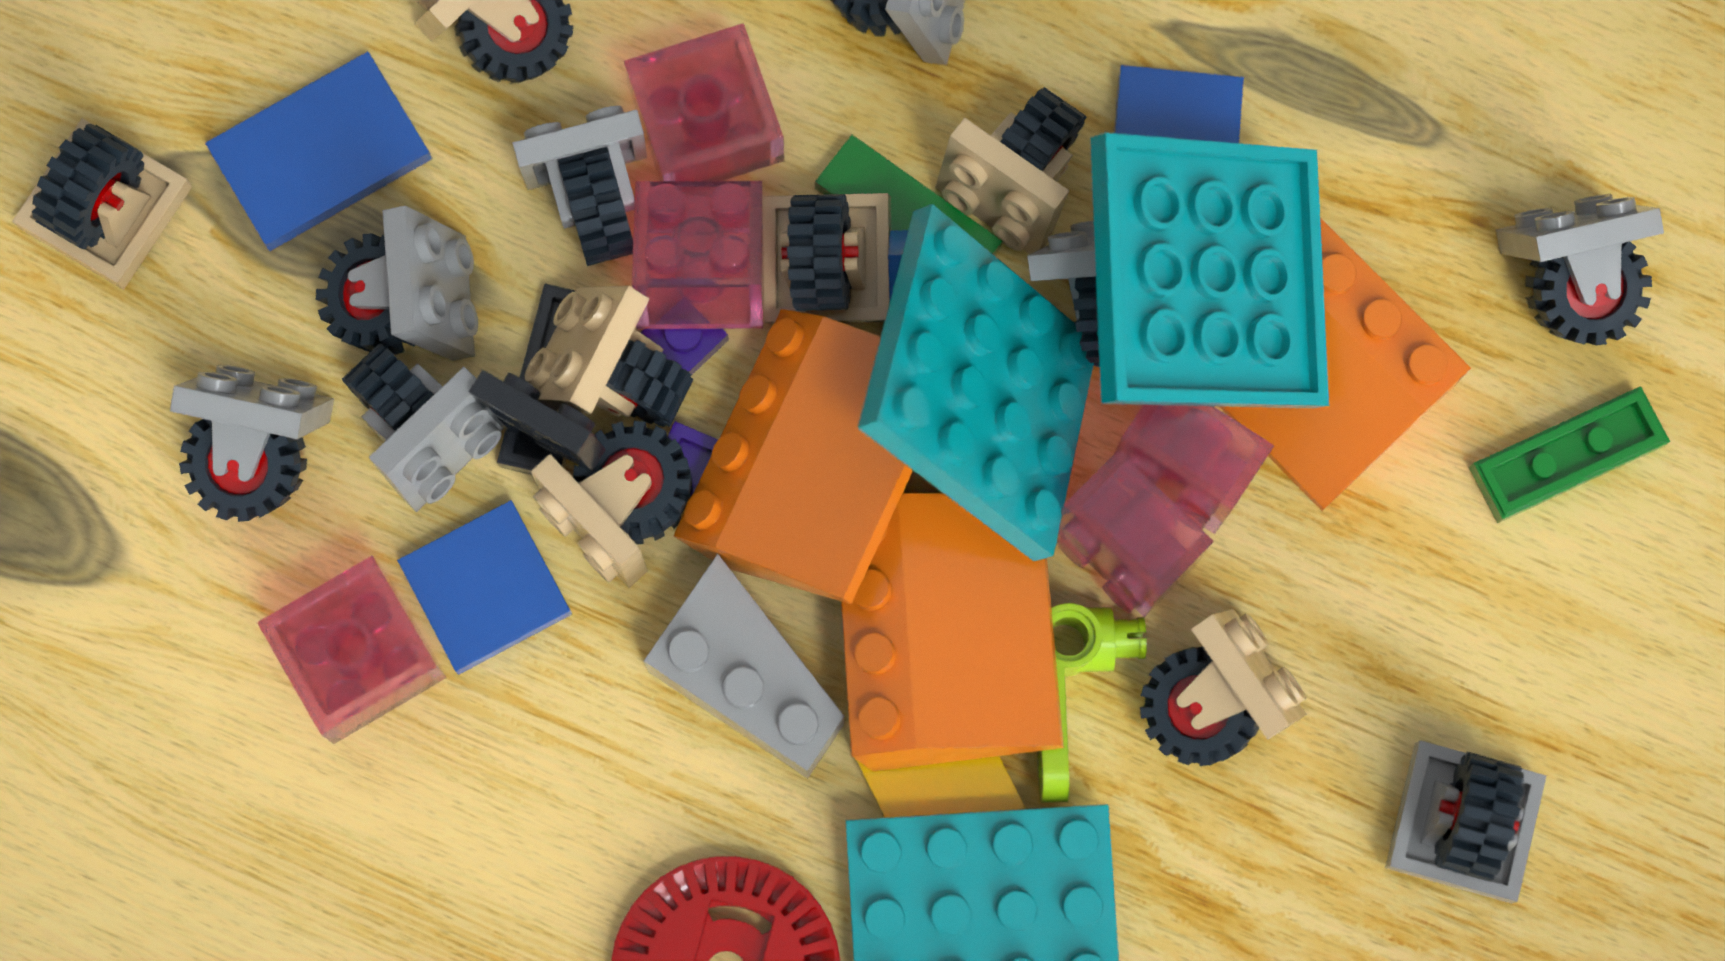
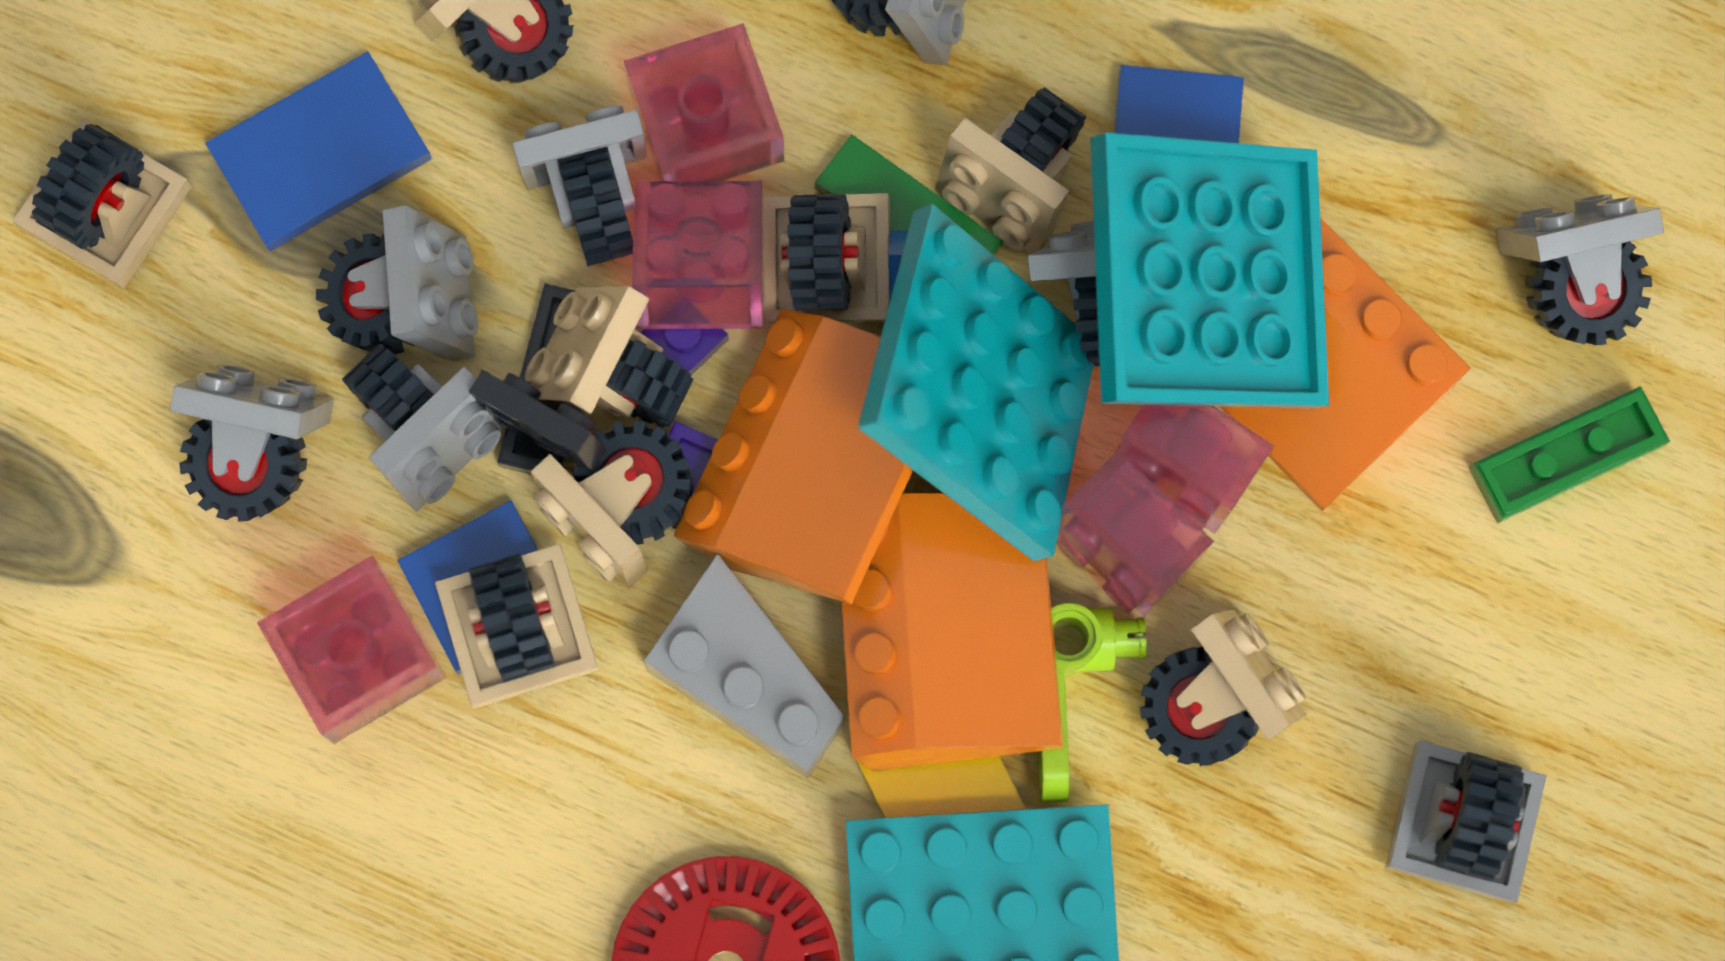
none -> tan plate [435,544,599,709]

